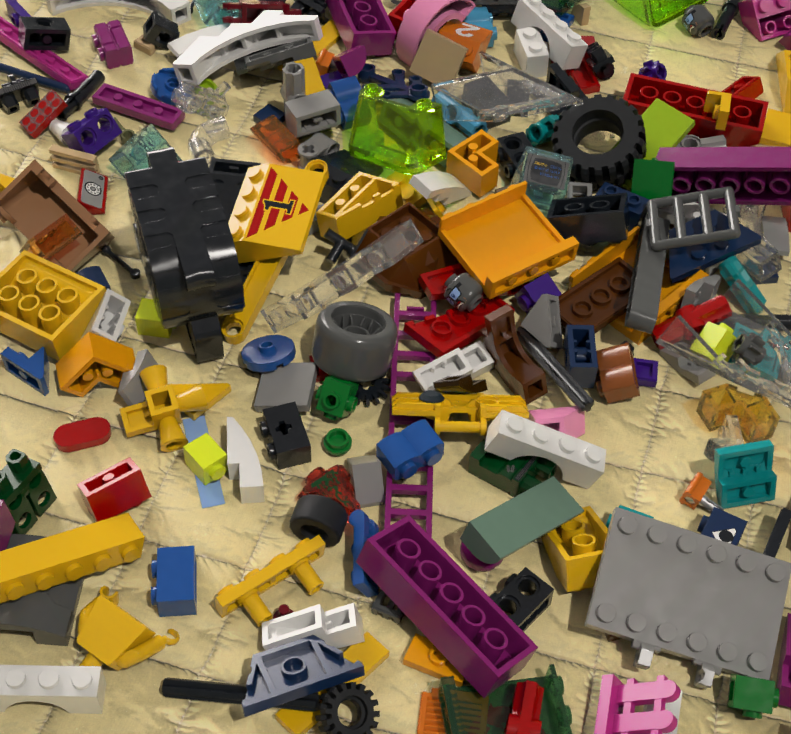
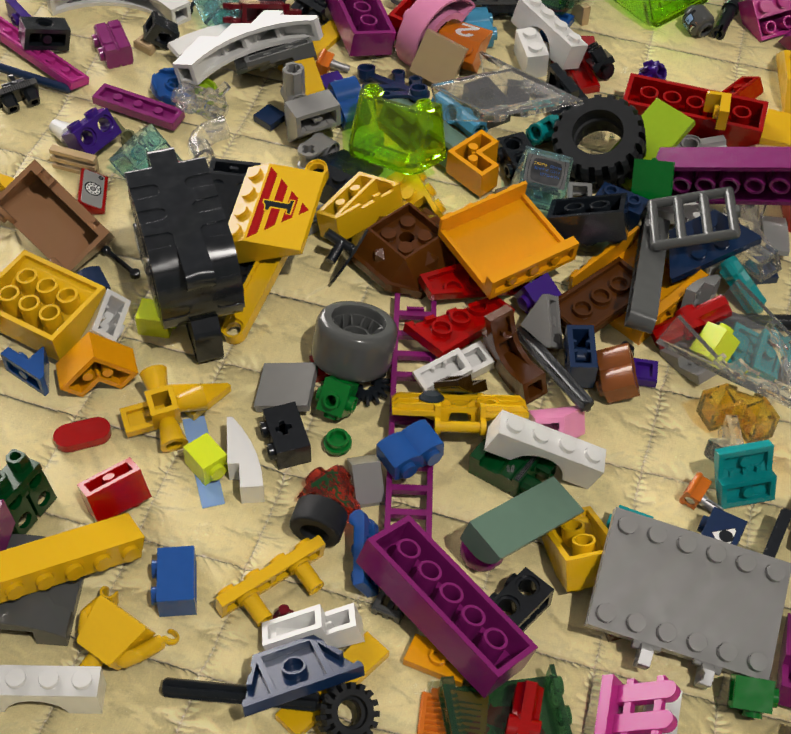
red tile [19,89,68,139] -> none
clear orange brick [19,214,83,260] -> none
black pin [56,70,105,121] -> none
light grey slope [118,349,158,406] -> none
blue plate [241,335,296,372] -> none
clear orange brick [250,114,300,163] -> none
clear arch [260,219,424,334] -> none
magenta brick [332,45,367,78] -> none
white slope [409,171,472,205] -> none
dark grey head [444,273,484,312] -> none
dark grey gear [731,332,766,367] -> none

